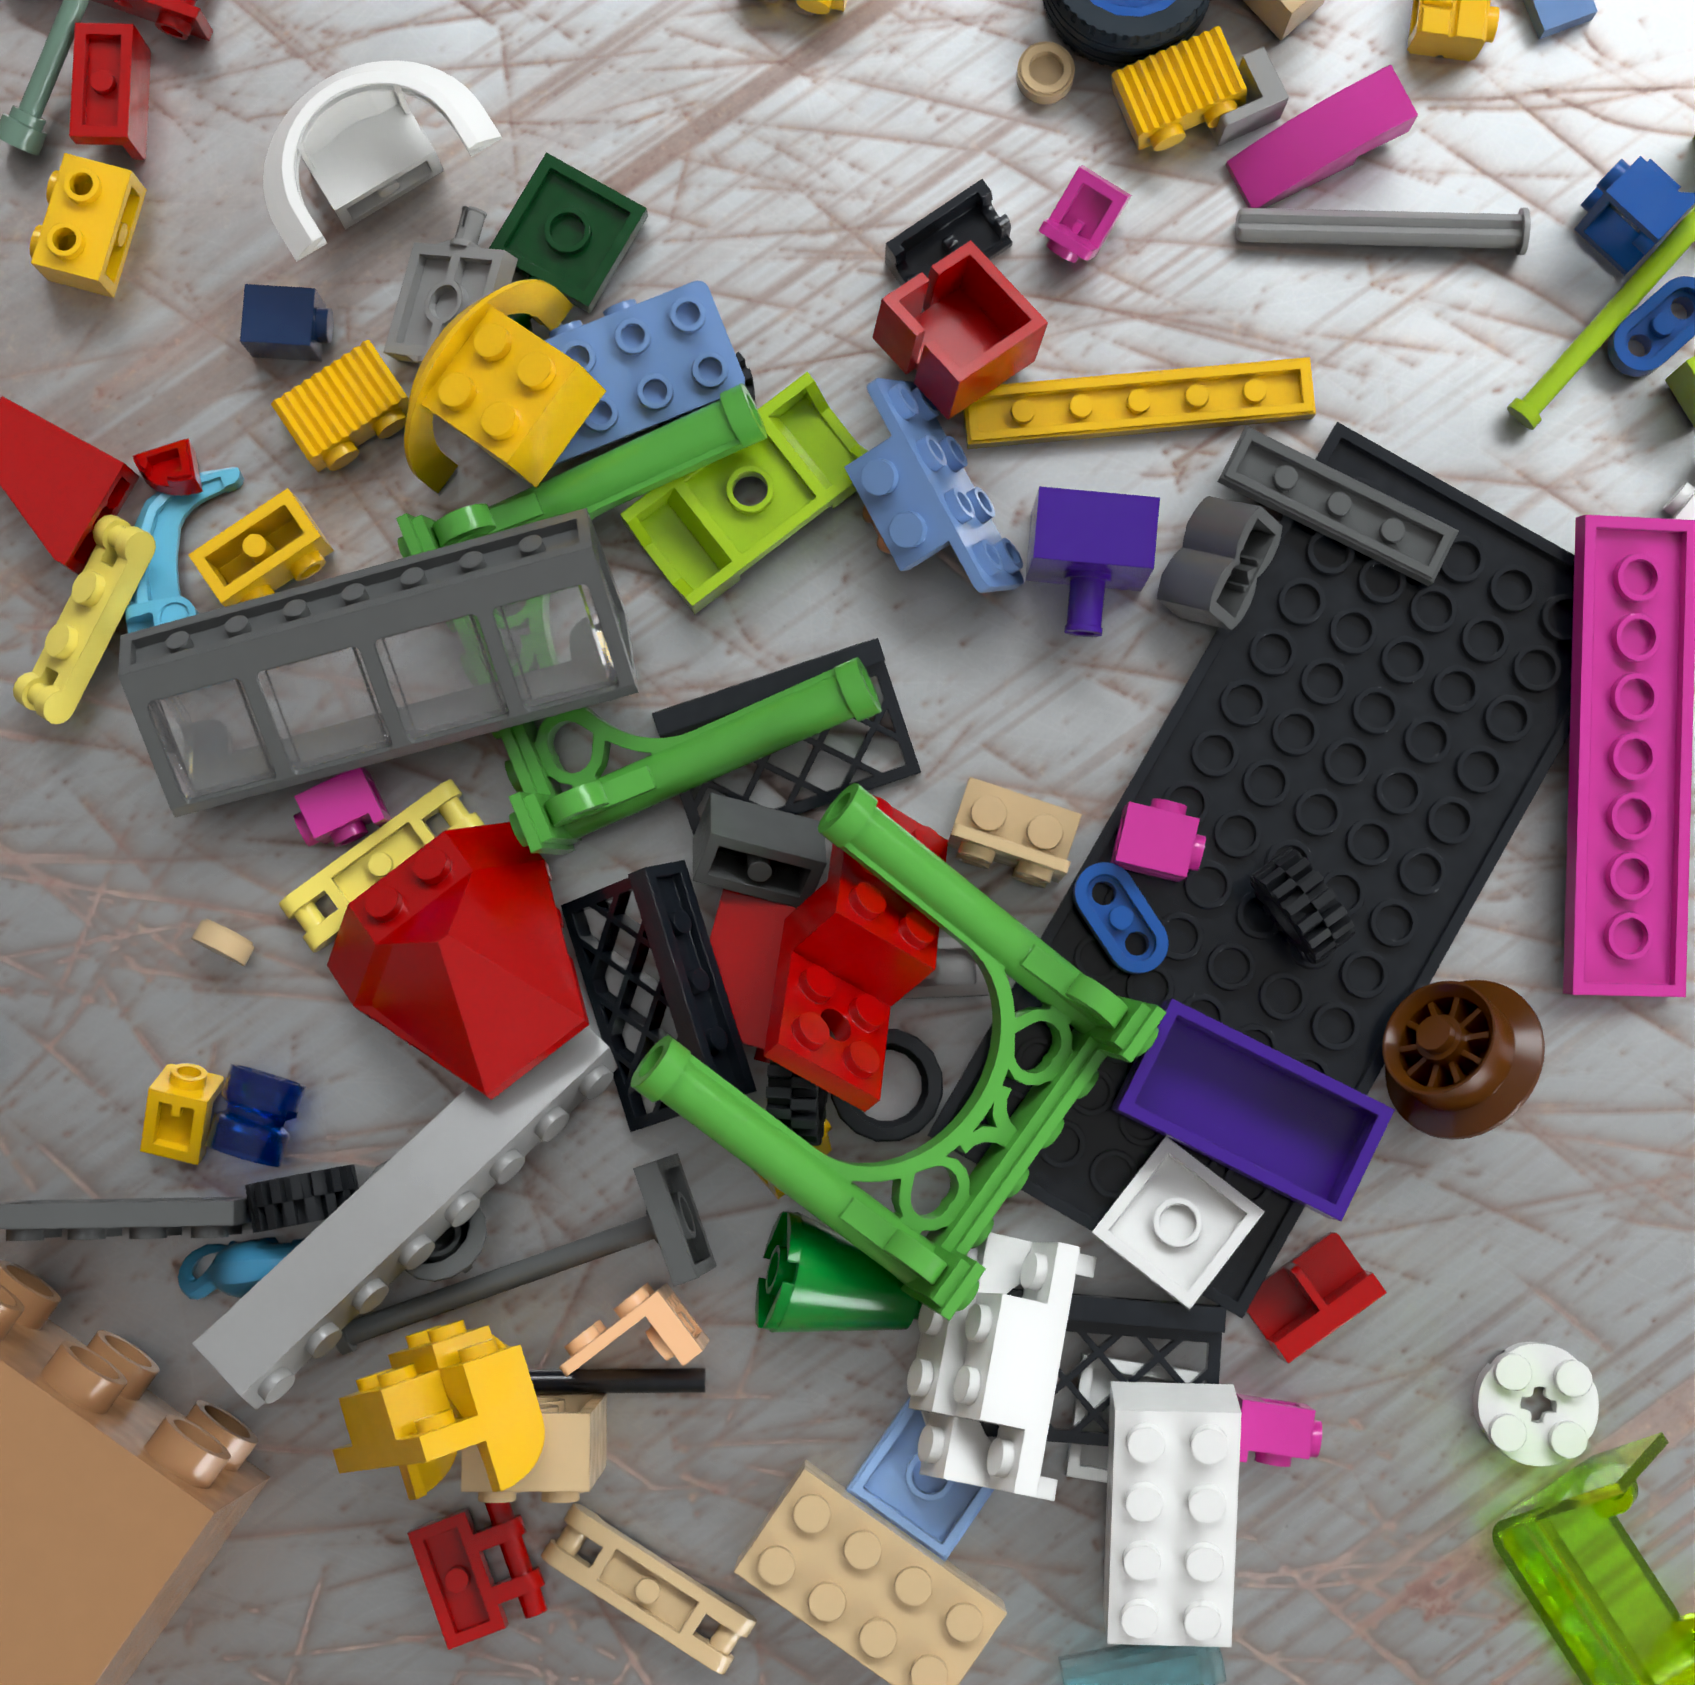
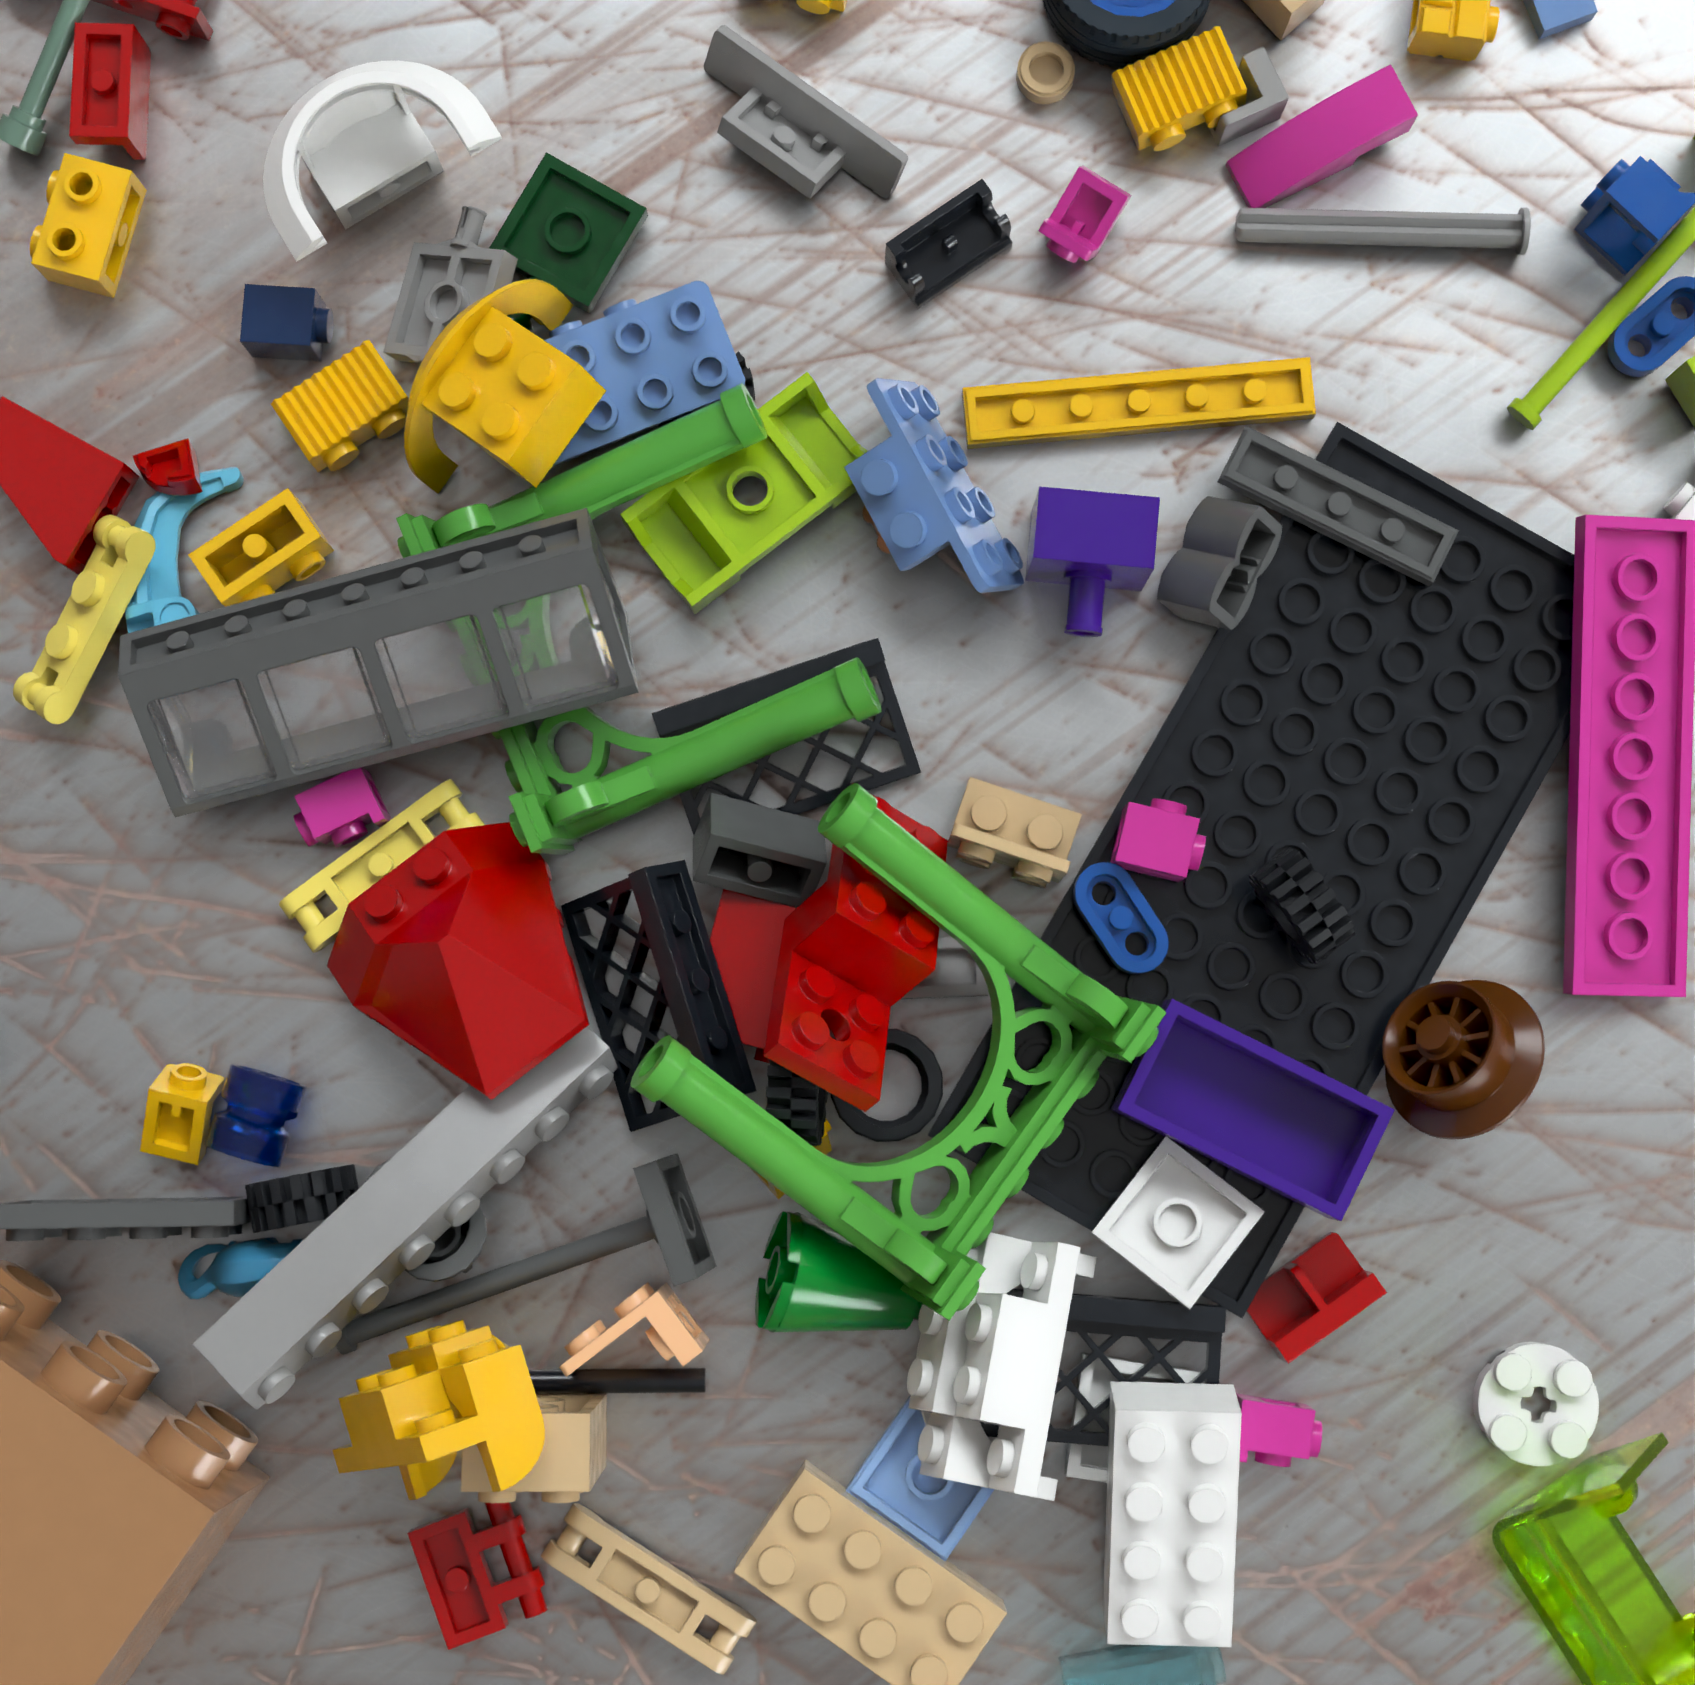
tan tile [191,919,255,966] -> none
red piece [872,240,1048,420] -> none
none -> light grey bracket [703,25,908,199]

